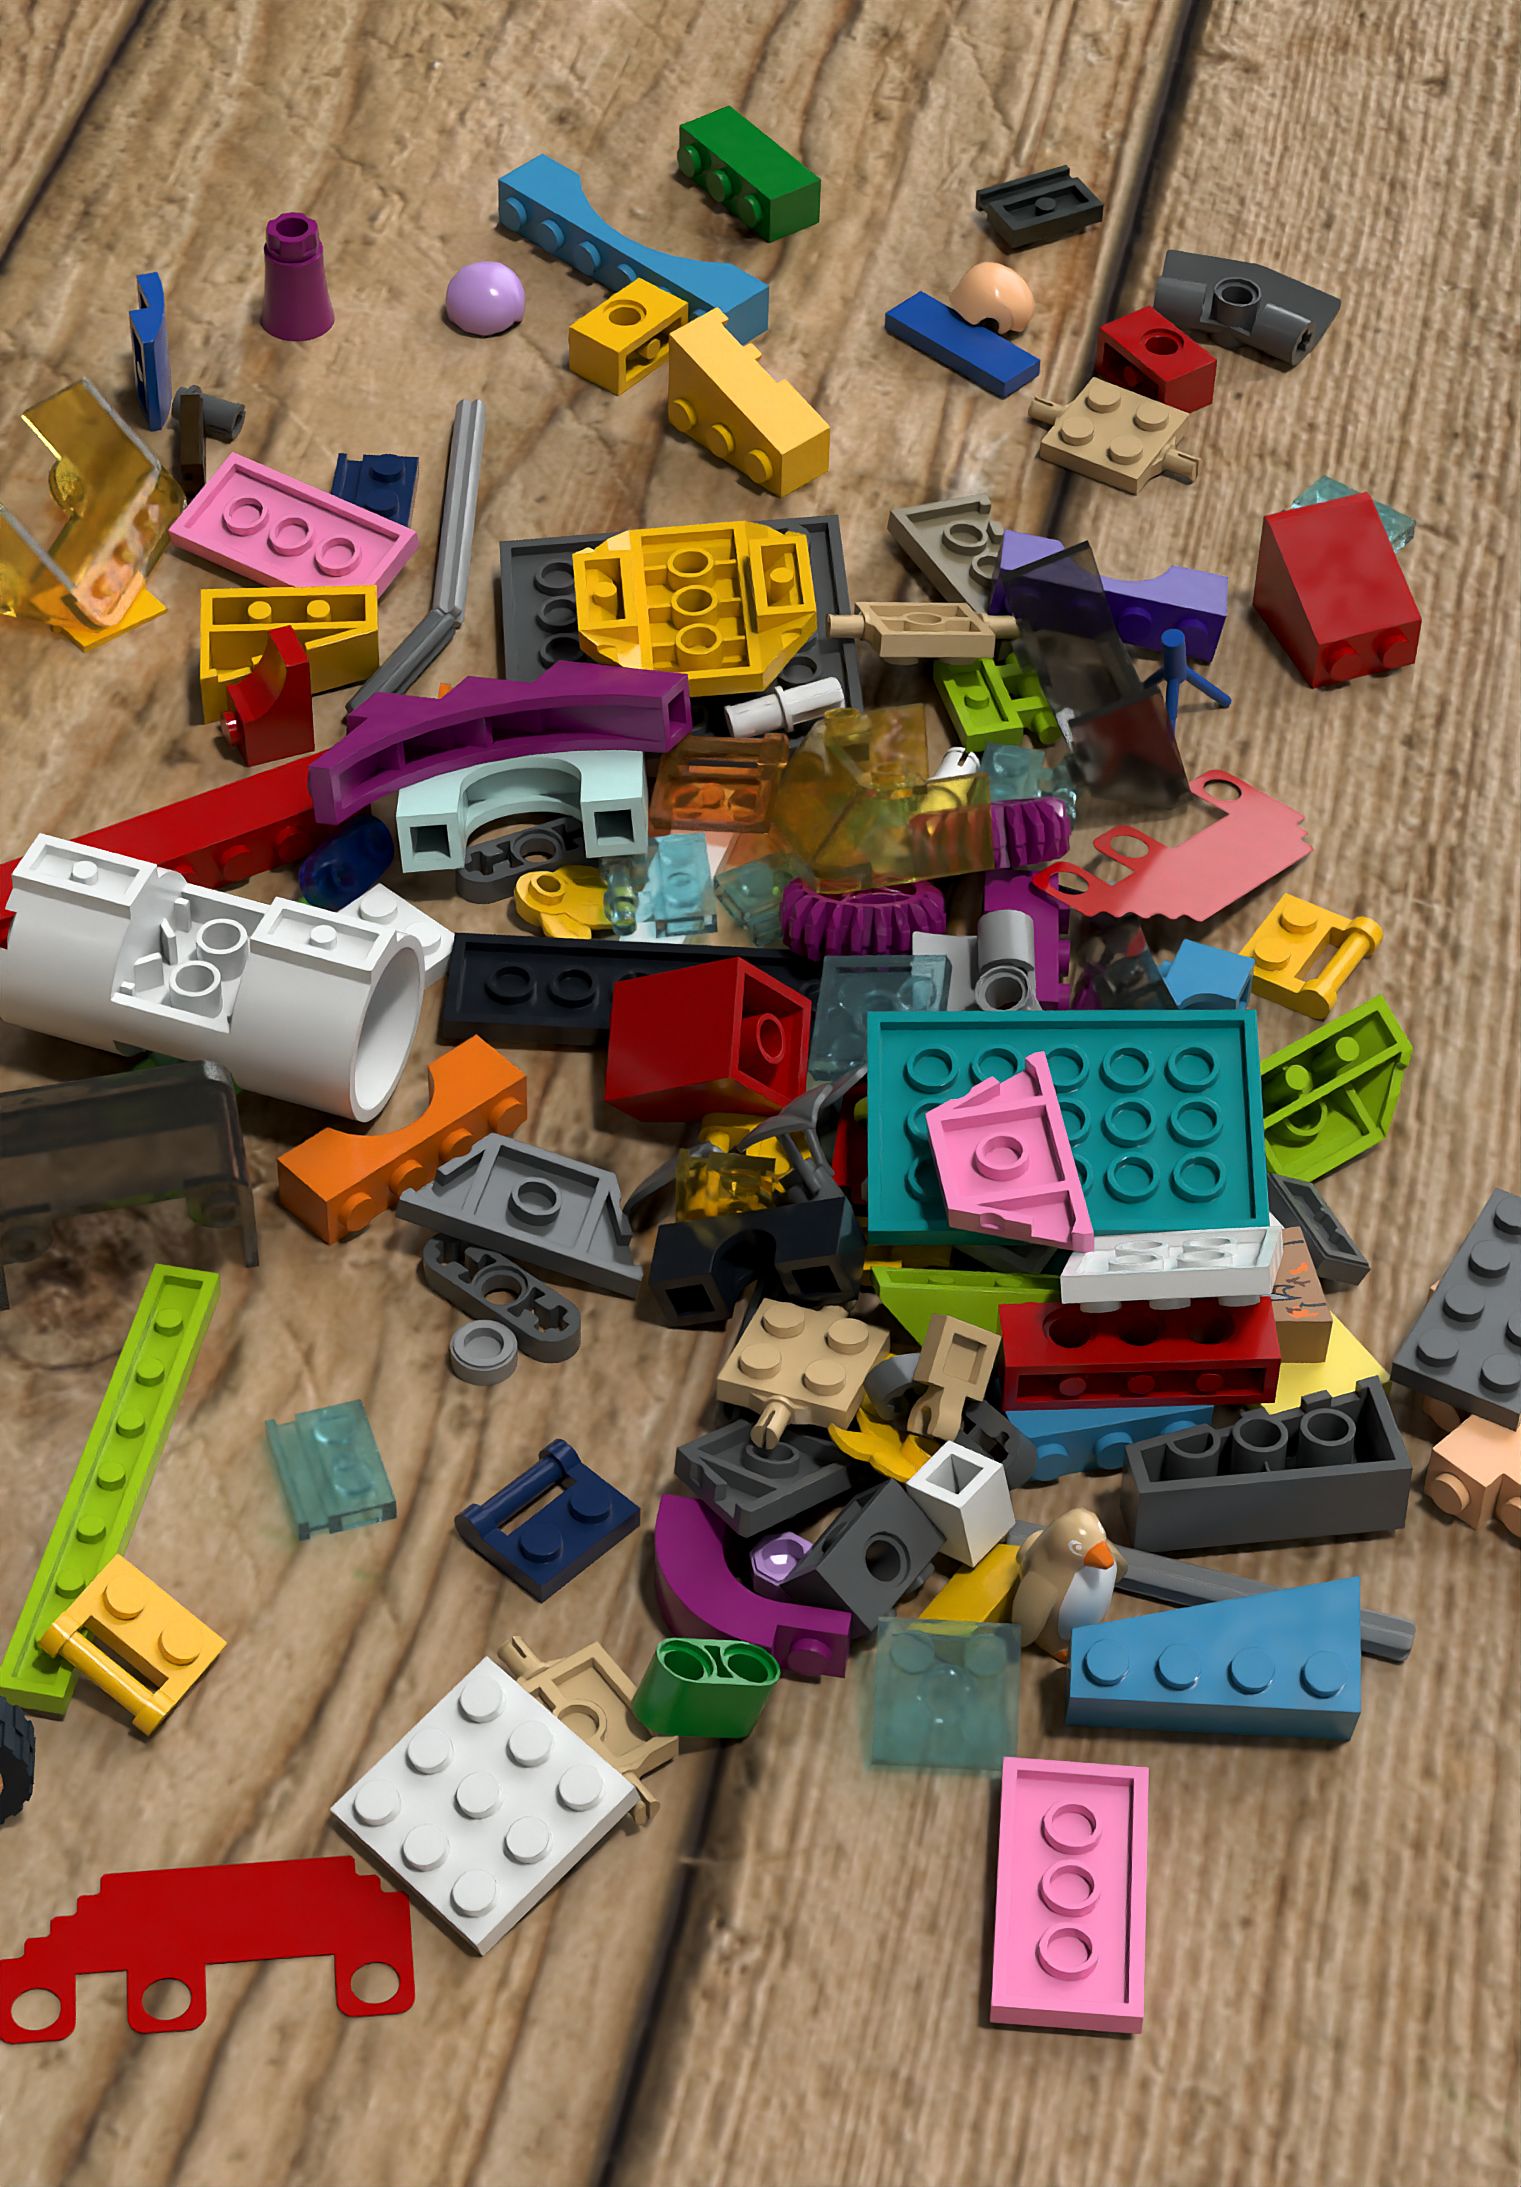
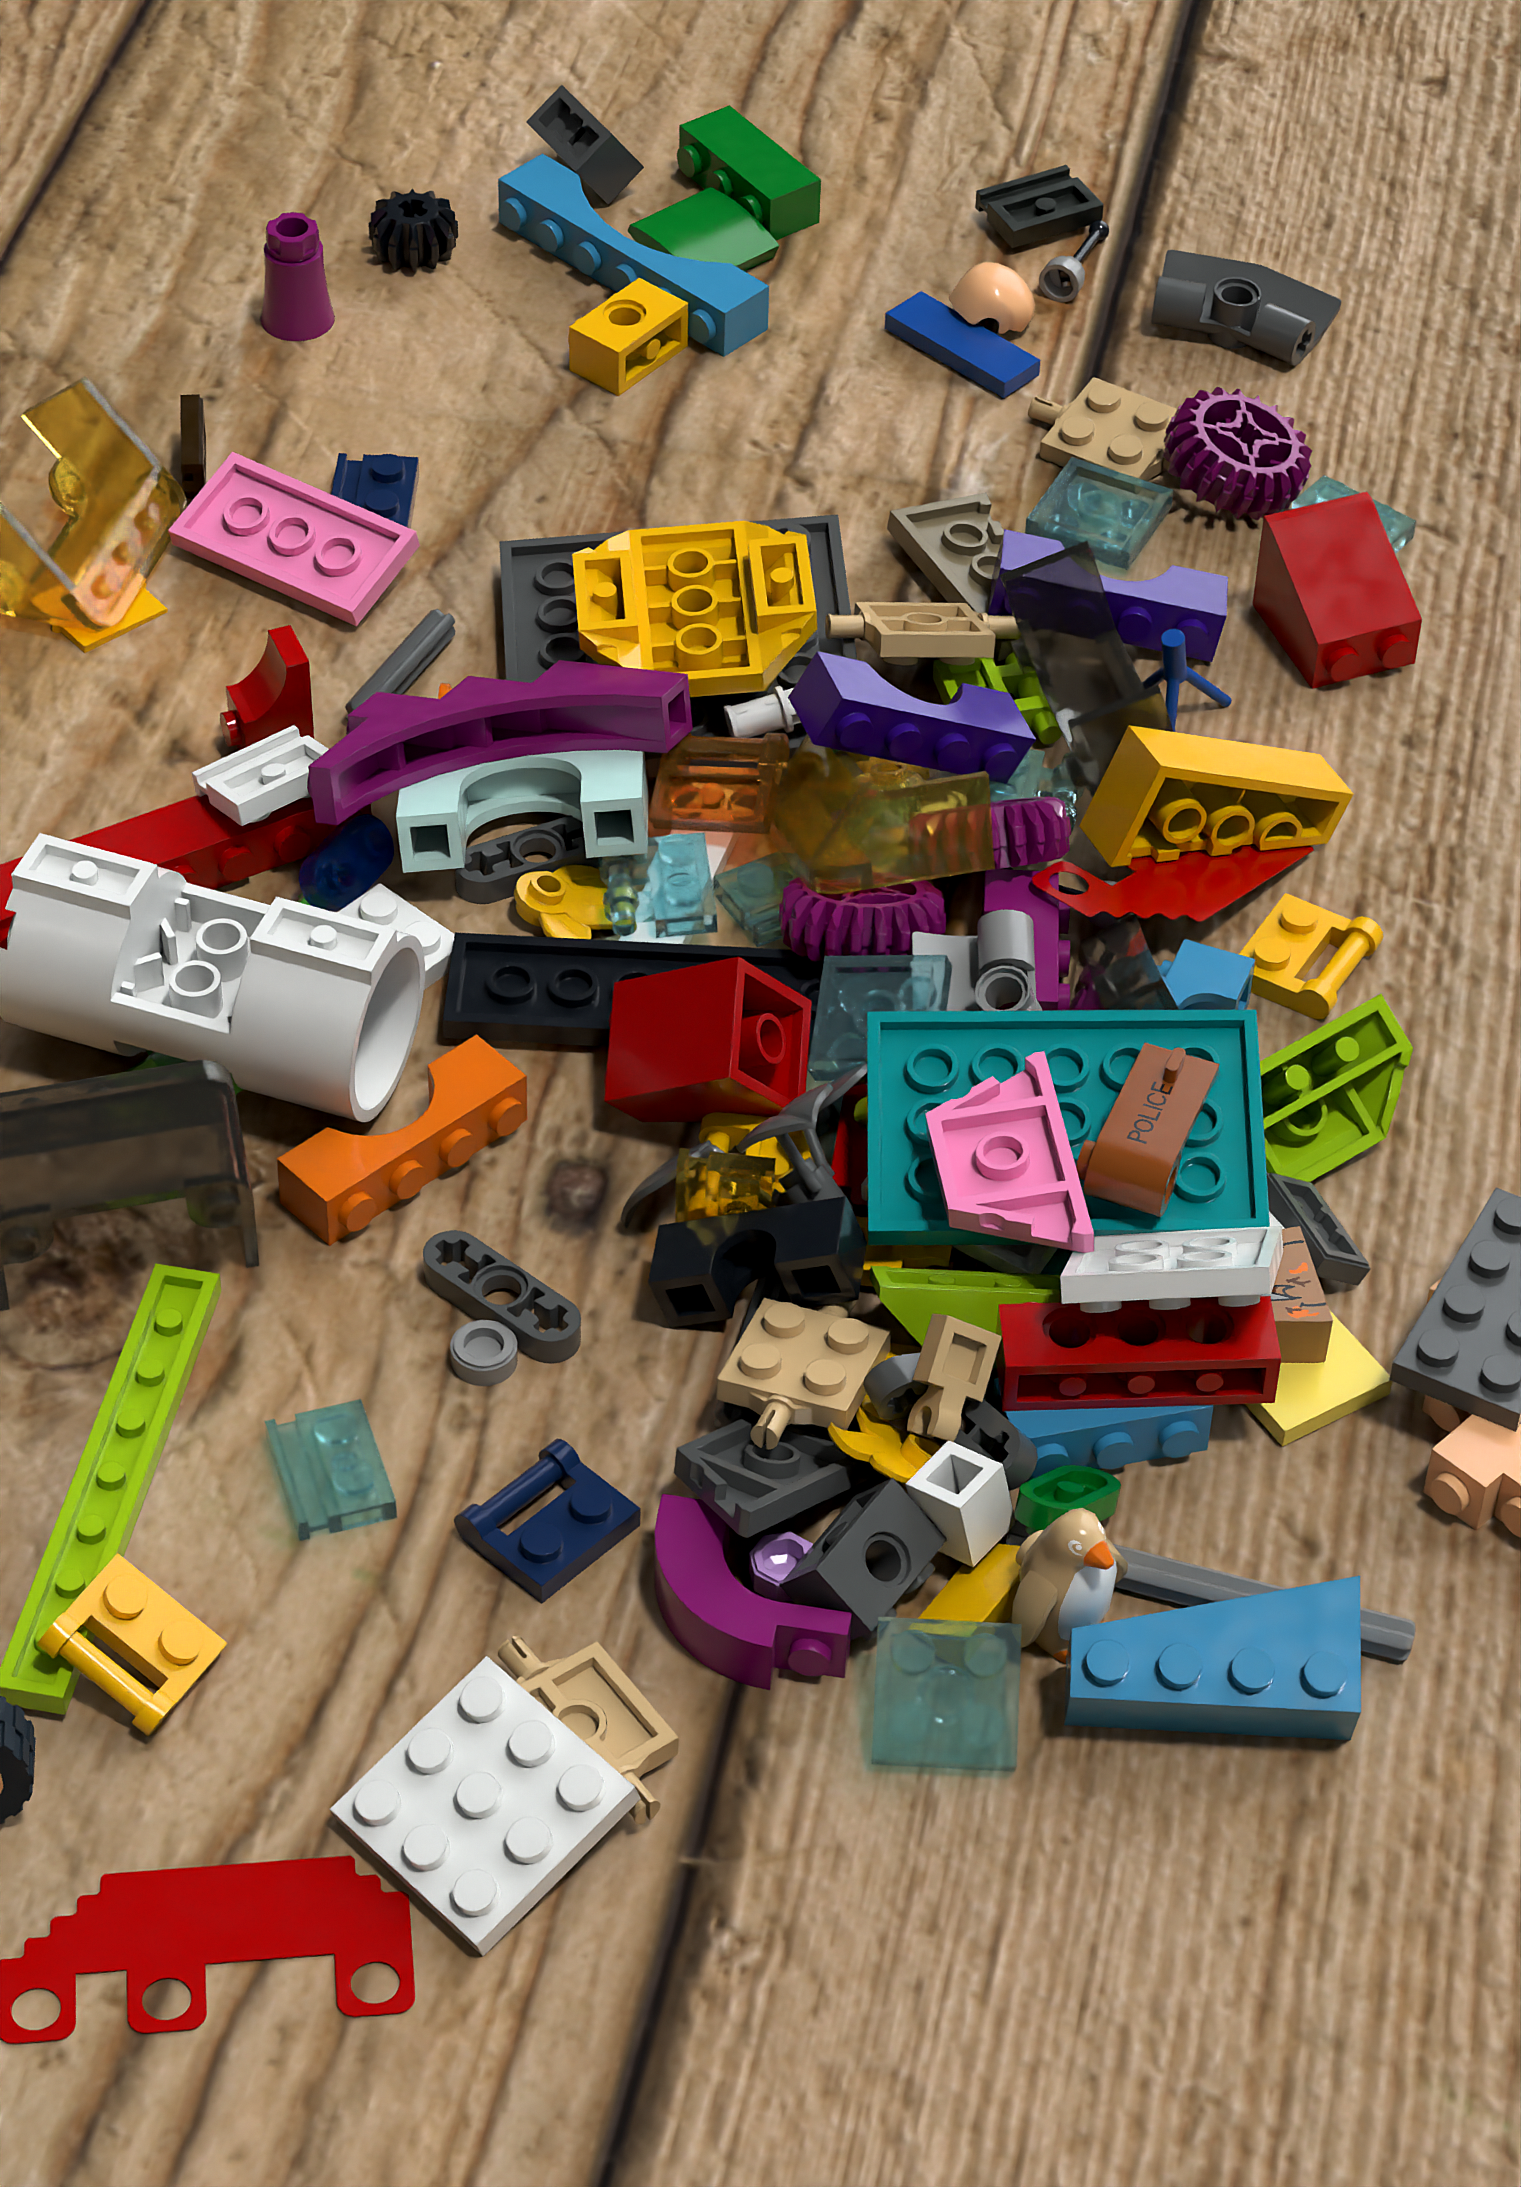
blue slope [129,272,172,432] -> none
dark grey pin [171,385,246,439] -> none
yellow wedge [200,585,380,724] -> none
dark grey wing [395,1132,644,1298] -> none
light grey axle [432,399,486,628] -> none
lavender hair [446,261,525,336] -> none
green beam [631,1638,781,1738] -> none
yellow wedge [668,307,830,498] -> none
bright pink plate [990,1757,1149,2034] -> none
red brick [1095,305,1217,414] -> none
dark grey wedge [1120,1375,1413,1553] -> none
none -> white plate [192,725,329,826]
none -> black gear [368,188,458,273]
none -> dark grey brick [526,85,644,205]
none -> green slope [628,187,780,271]
none -> dark purple arch [788,651,1036,784]
none -> green plate [1014,1465,1121,1535]
none -> clear light blue plate [1025,457,1174,570]
none -> light grey hinge [1039,220,1109,303]
none -> dark orange door [1076,1043,1220,1217]
none -> yellow wedge [1079,725,1354,867]
none -> magenta gear [1162,387,1312,521]

